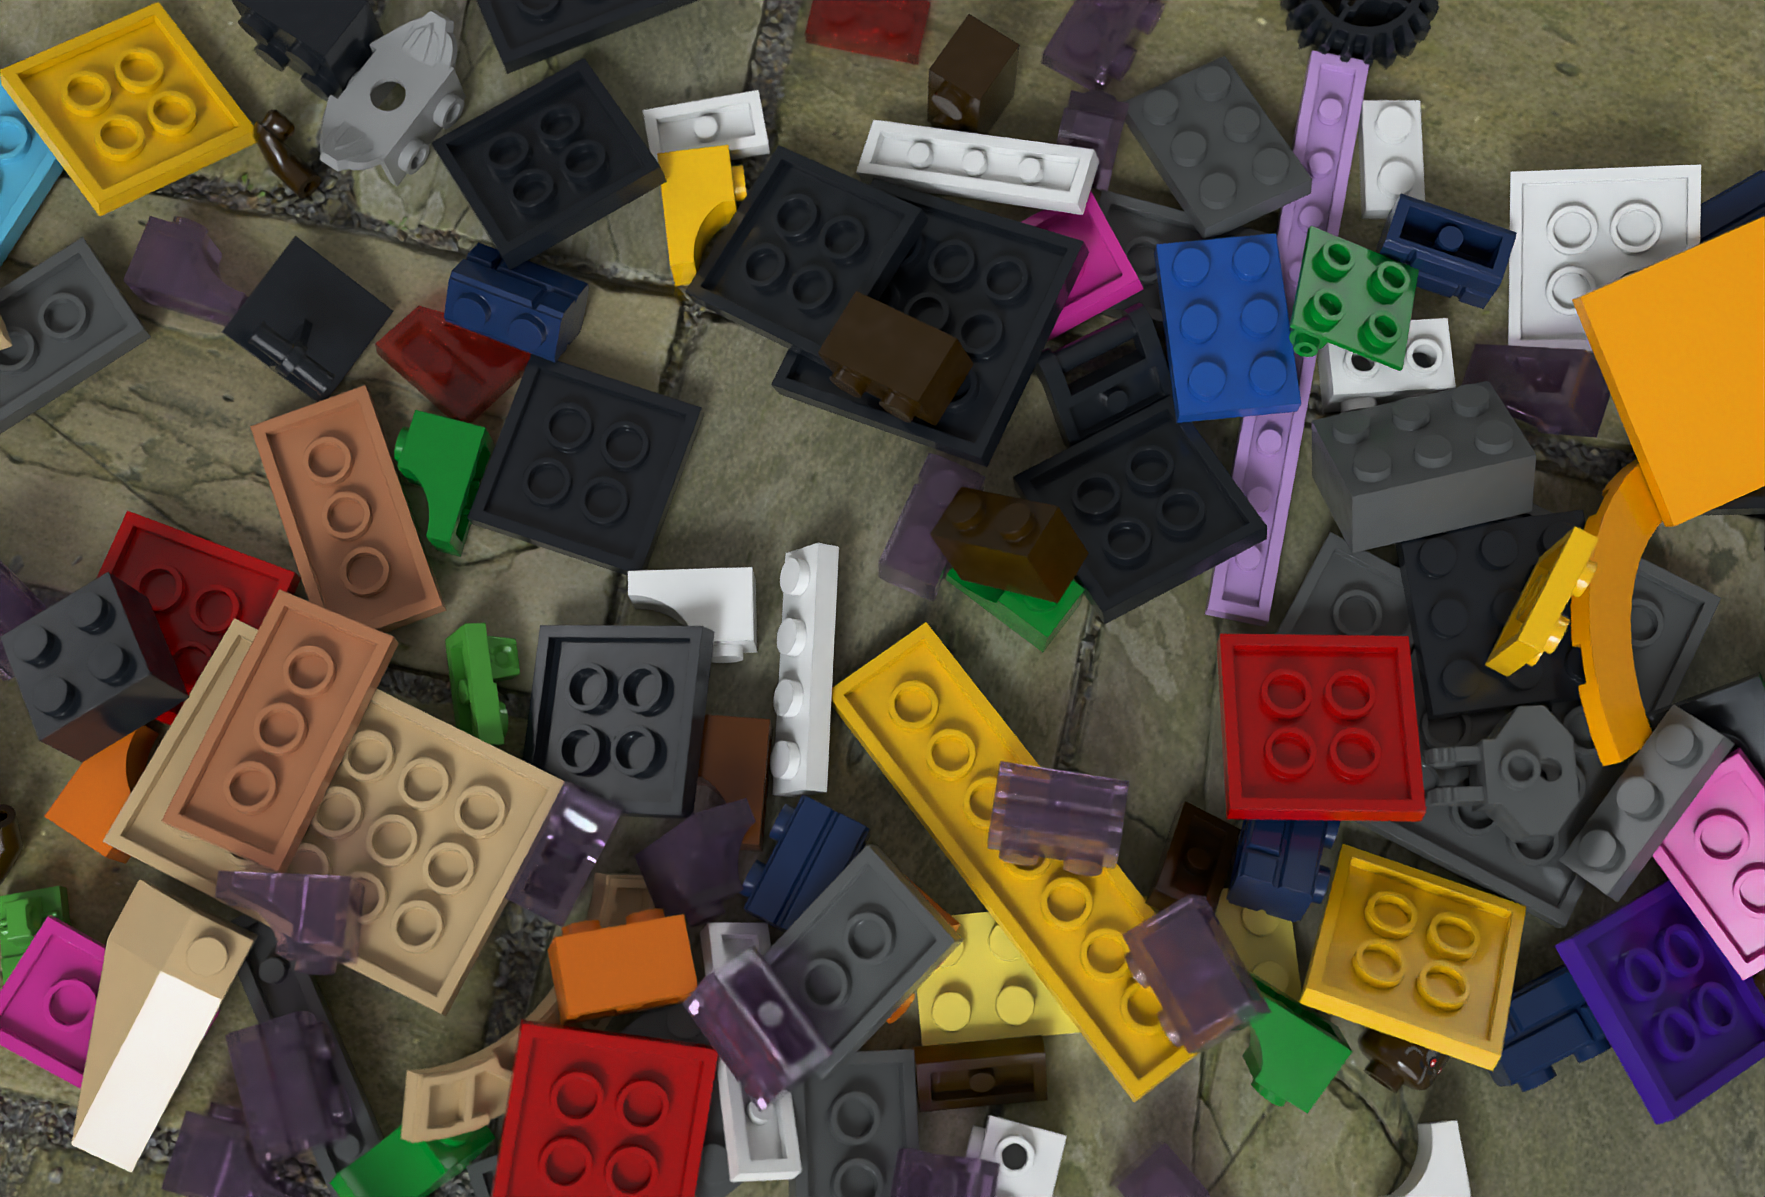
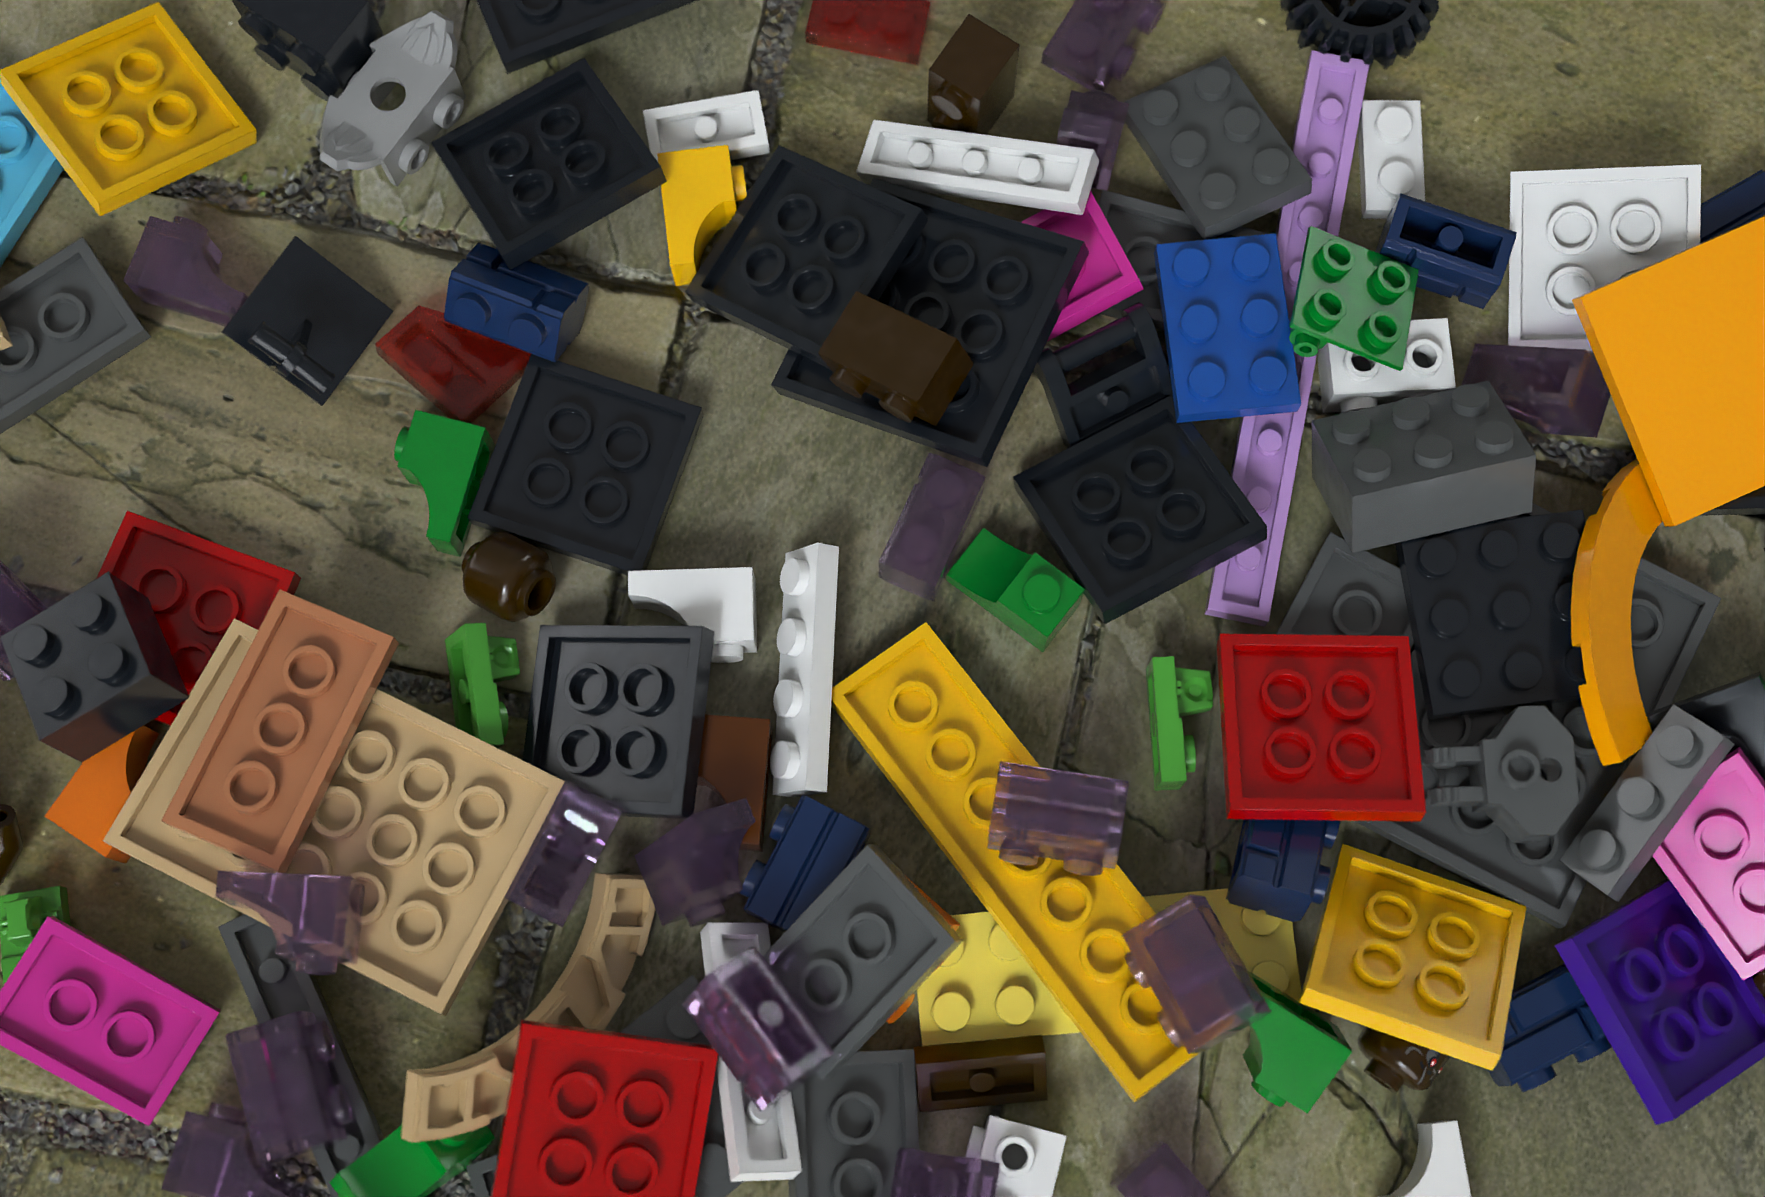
tan wedge [71,879,258,1173] -> none
nougat plate [250,385,446,633] -> none
dark brown arm [253,109,321,199] -> none
orange brick [547,908,699,1025] -> none
dark brown brick [929,486,1089,603] -> none
dark brown plate [1145,801,1241,933] -> none
yellow plate [1485,526,1599,677] -> none
none -> dark brown head [462,531,556,622]
none -> bright green hinge [1146,656,1213,791]

